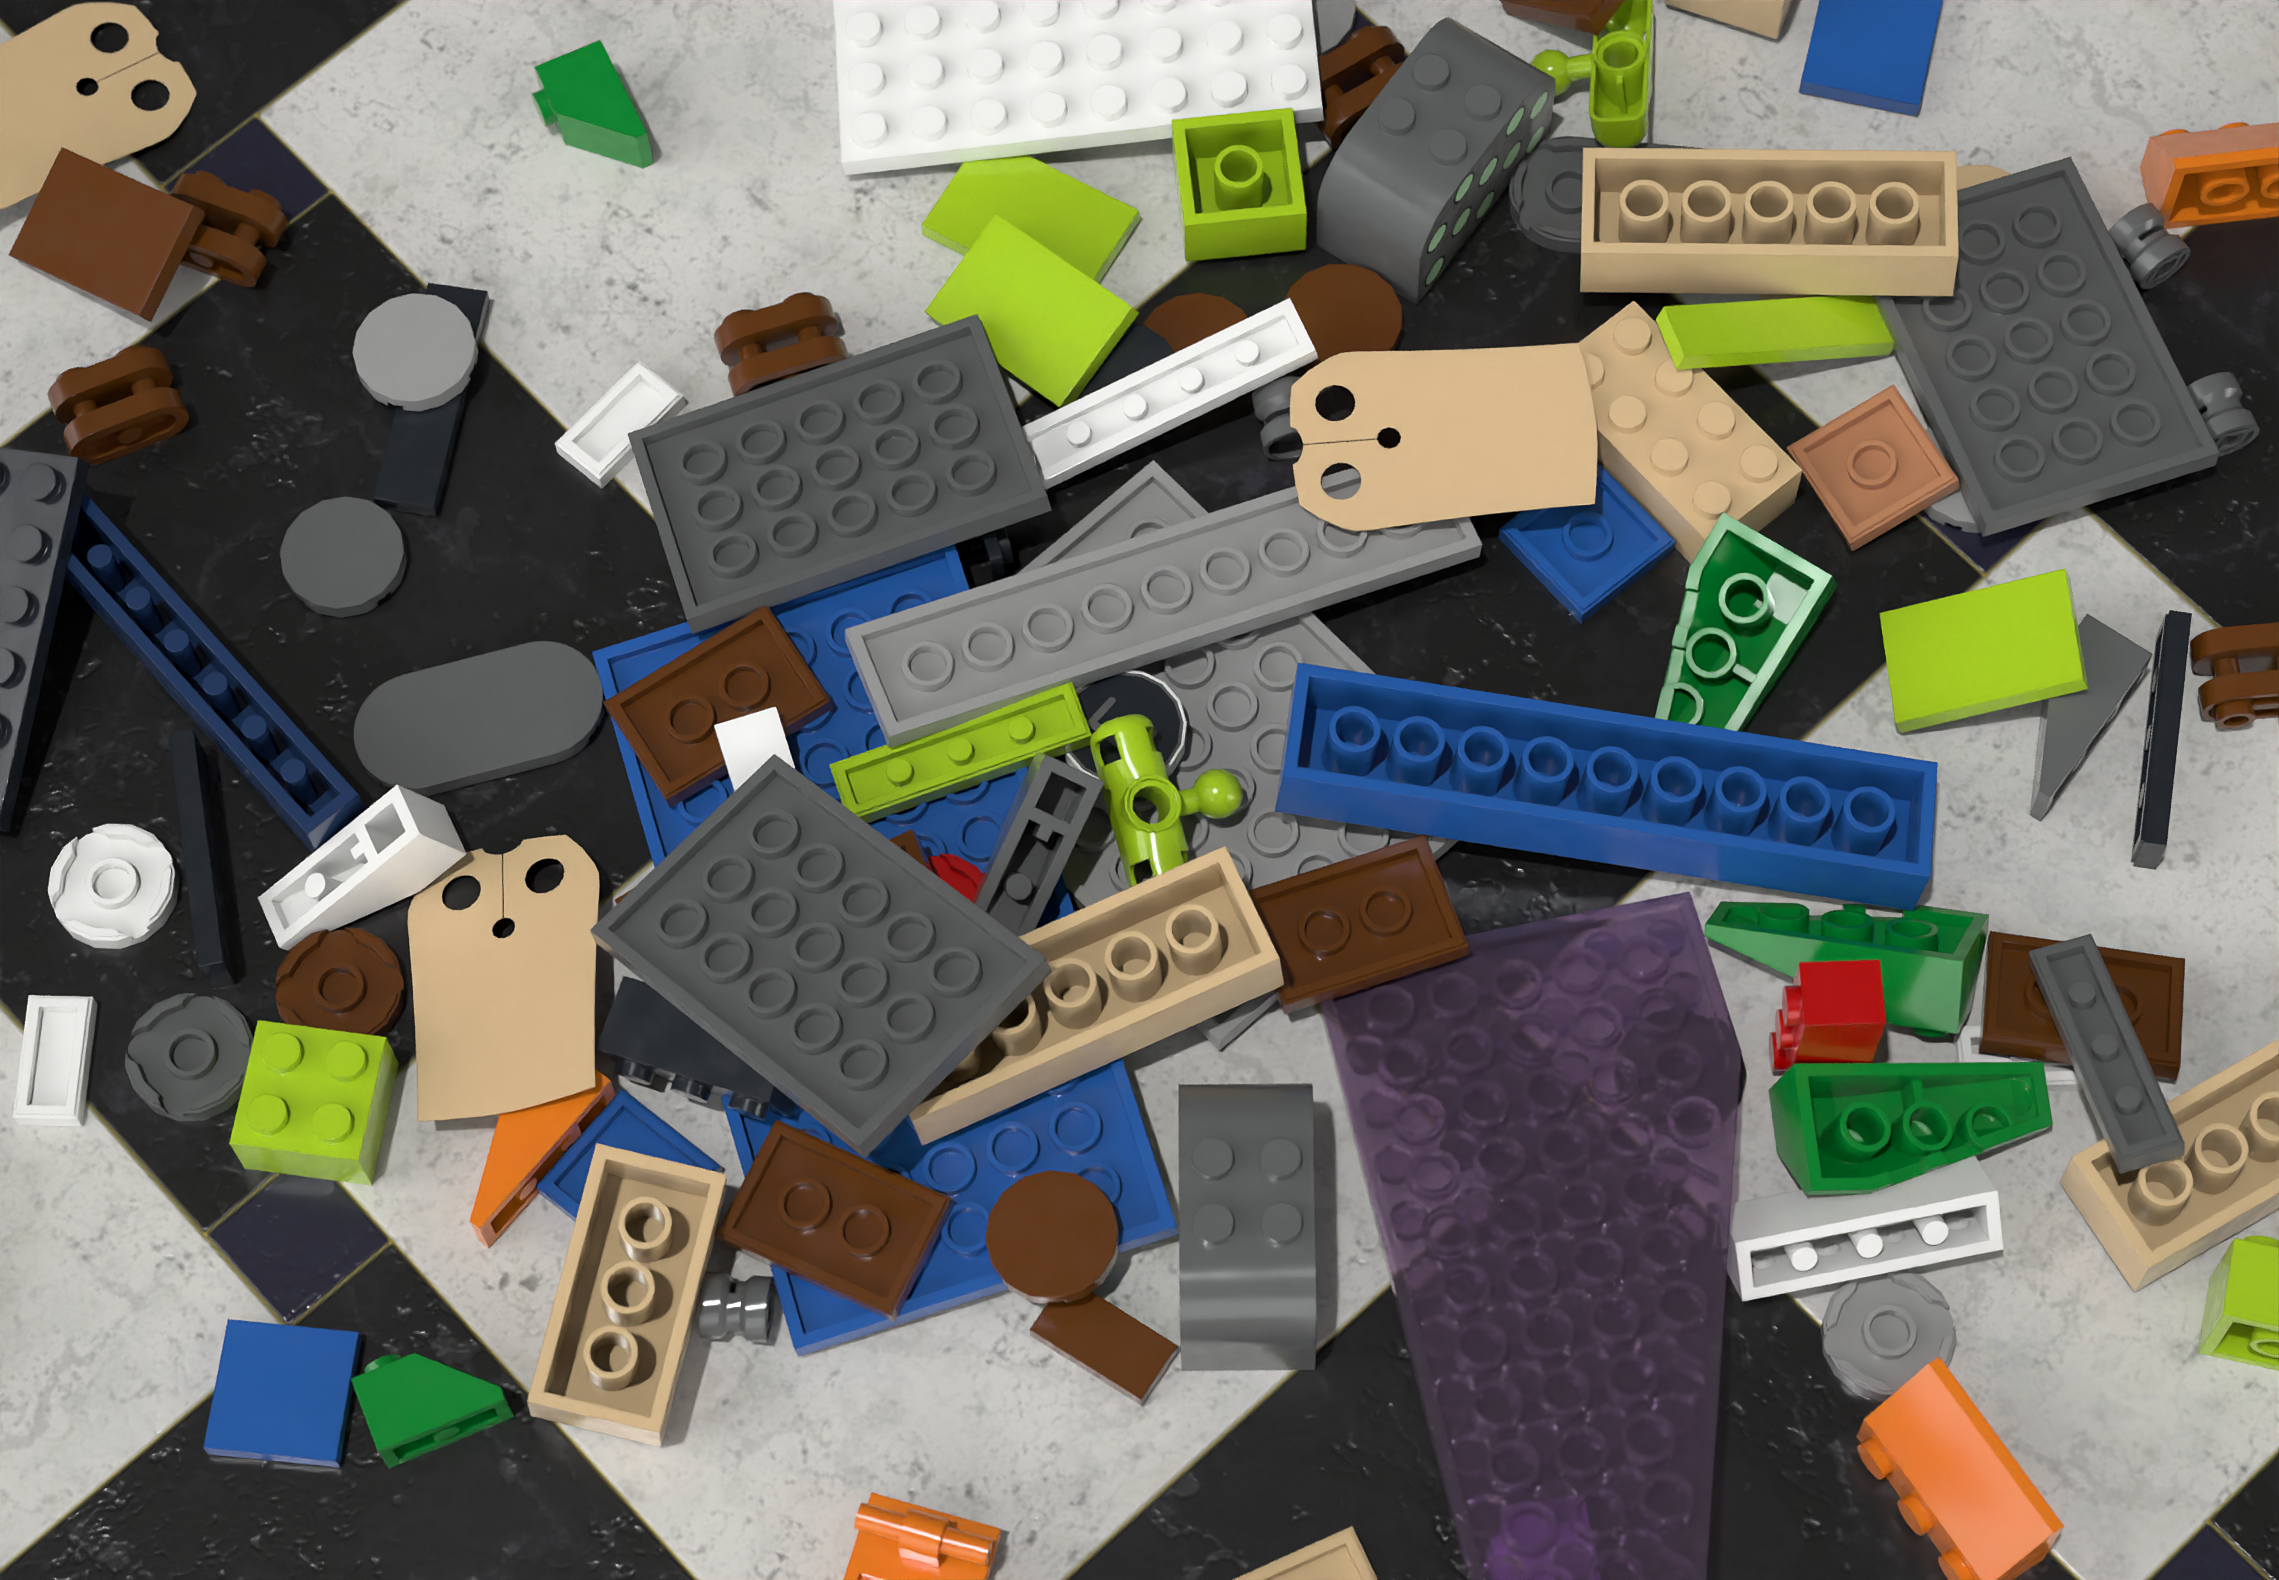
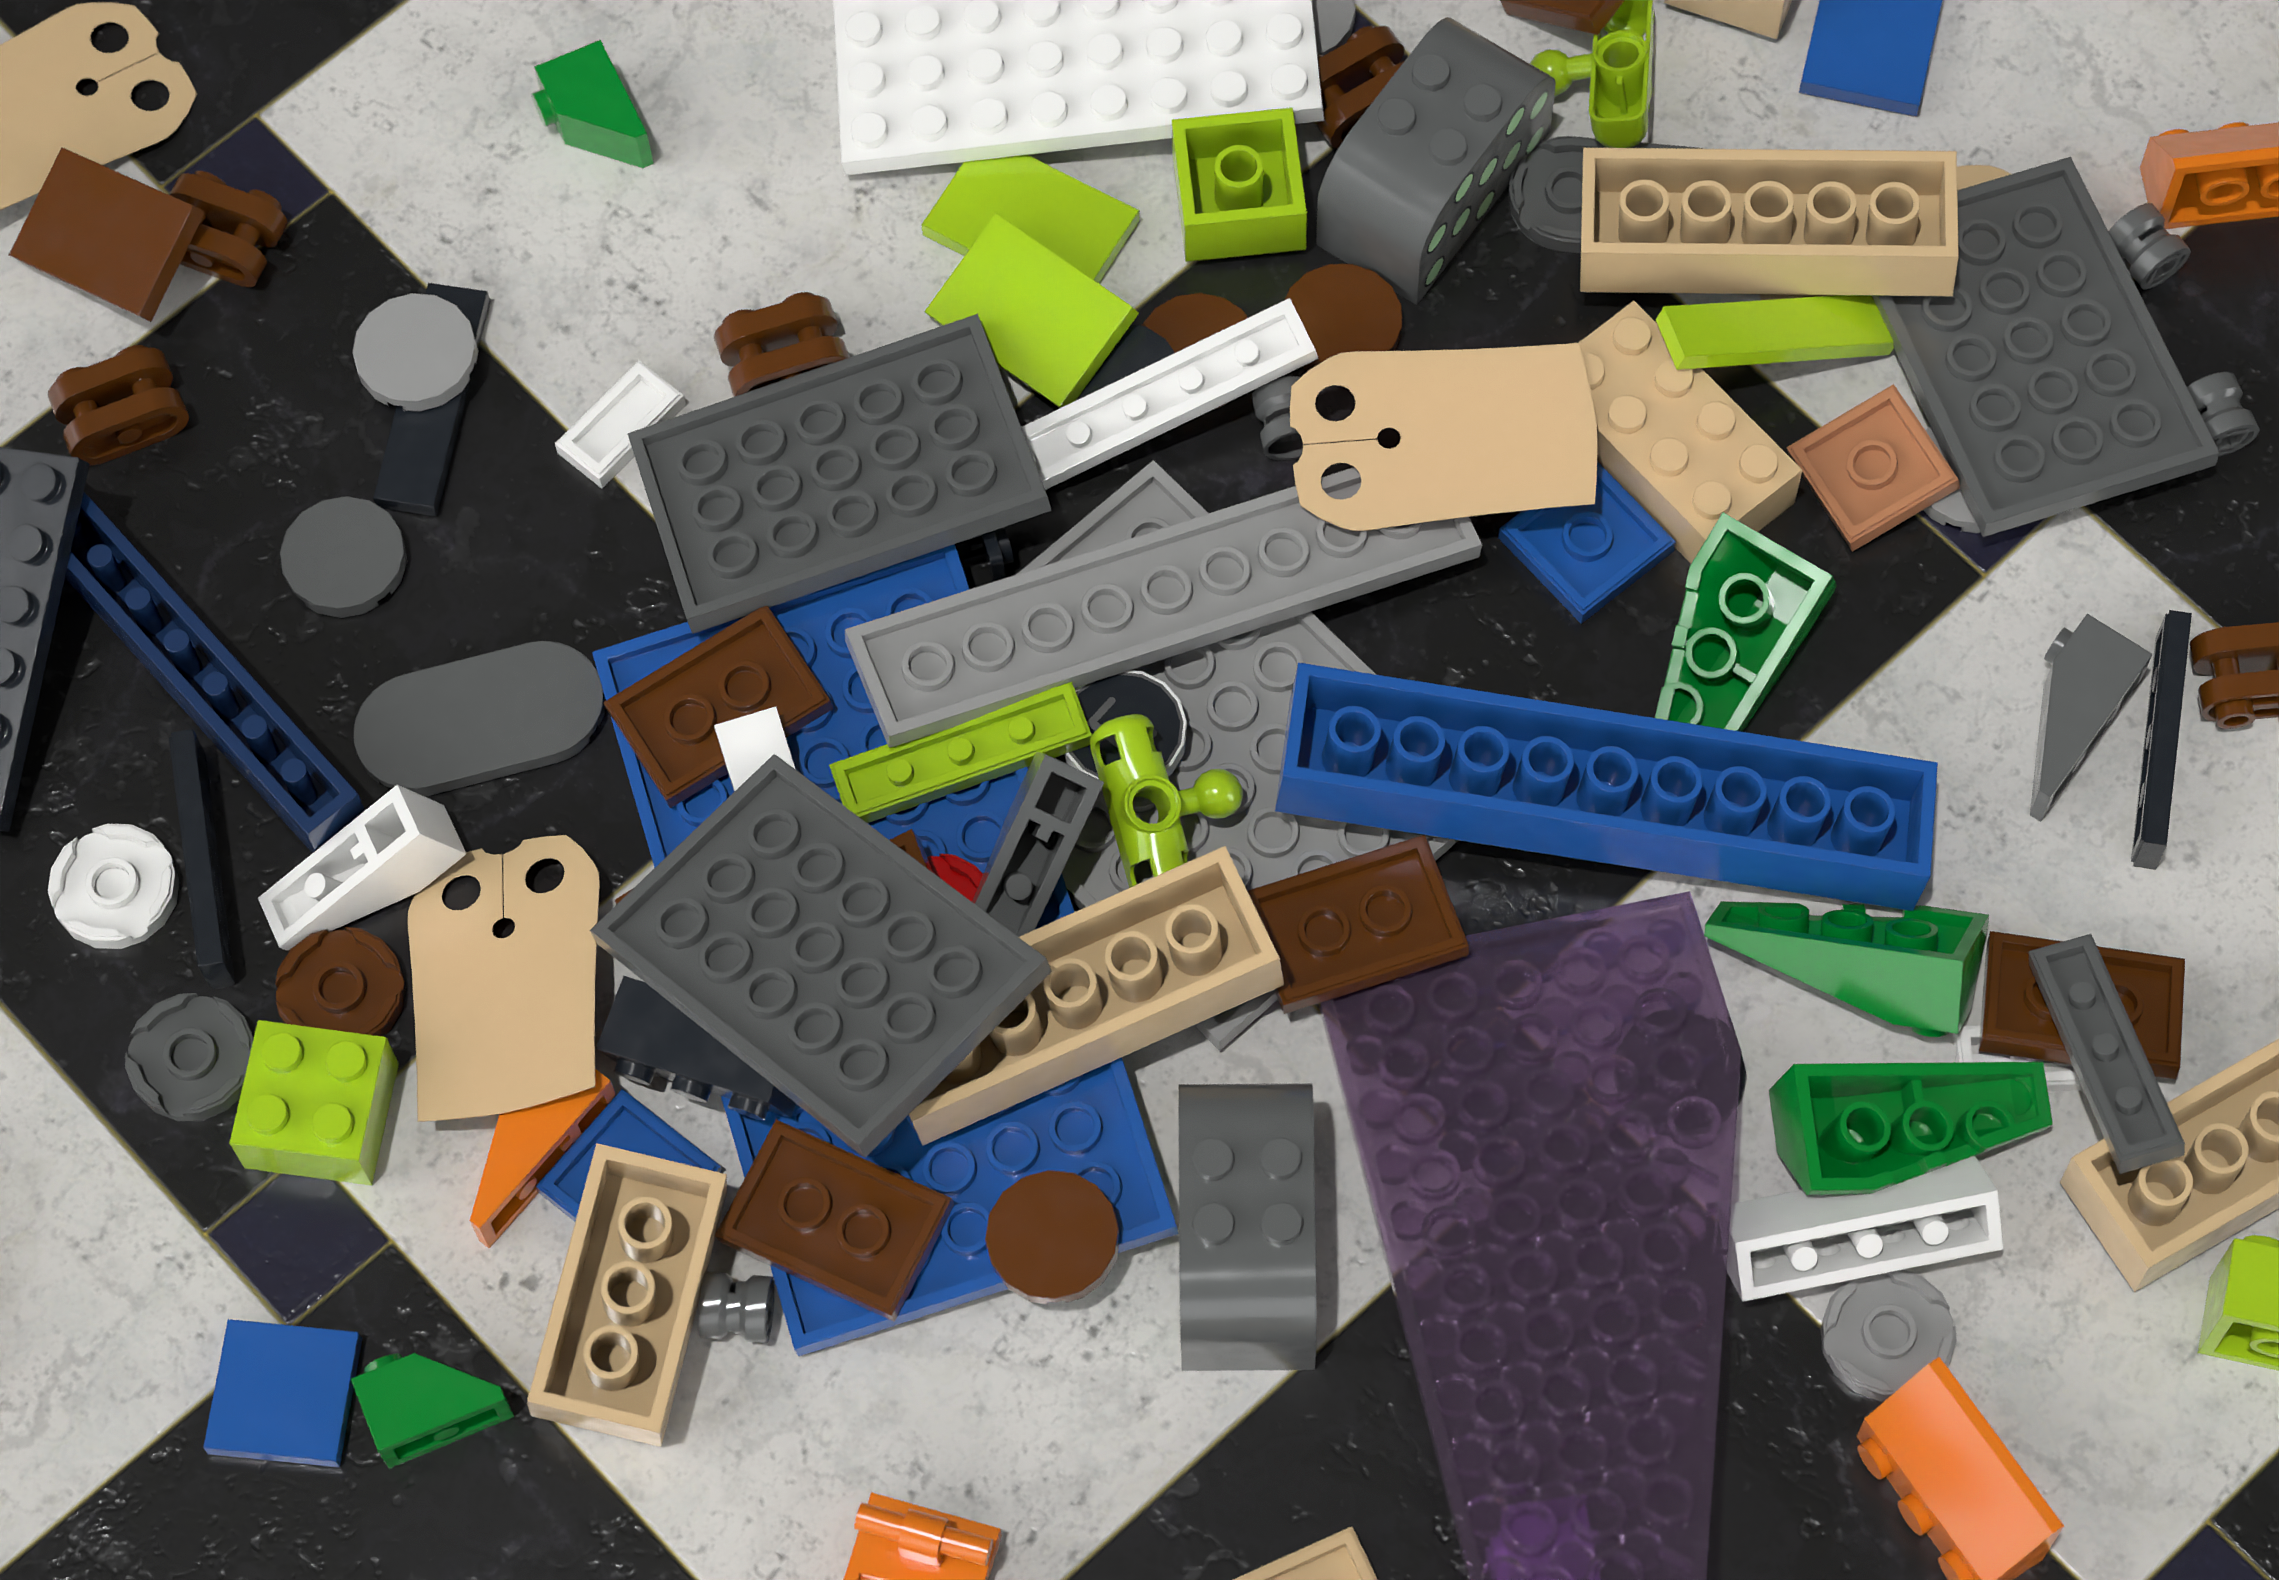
white tile [13,995,98,1127] -> none
reddish brown tile [1030,1292,1178,1406] -> none
red brick [1769,960,1886,1075] -> none
lime tile [1880,568,2088,733] -> none

